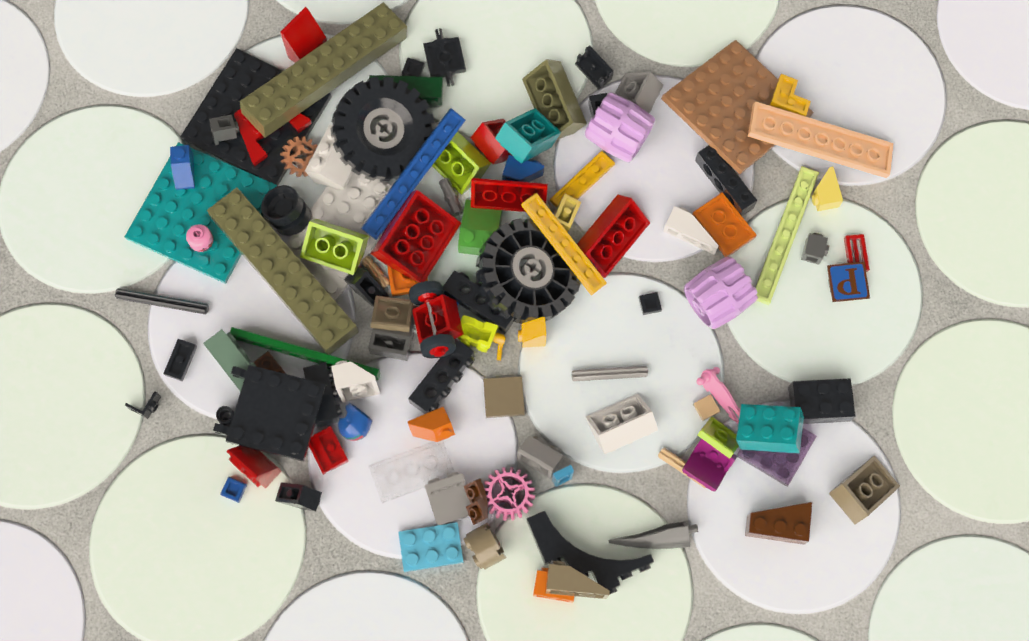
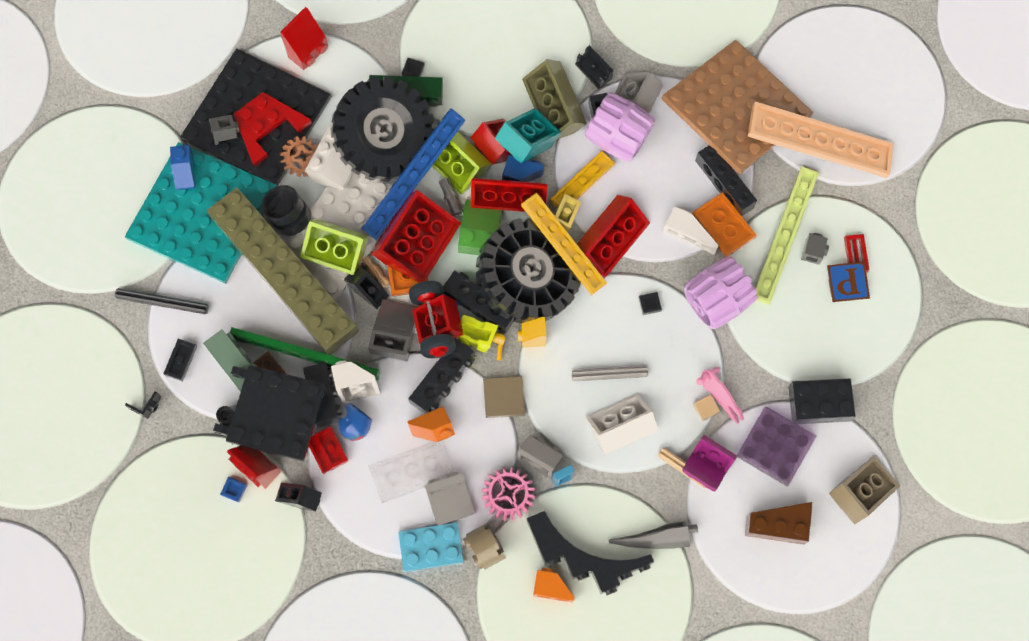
bright pink head [186,224,213,252] -> none
olive brick [240,2,407,138] -> none
dark tan tile [371,296,413,332] -> none
black plate [423,28,466,87] -> none
reddish brown slope [463,478,488,525] -> none
dark tan slope [546,561,610,599] -> none
lime tile [697,416,739,459] -> none
teal brick [736,404,804,453] -> none
yellow plate [769,74,811,117] -> none
light yellow slope [812,166,843,211] -> none

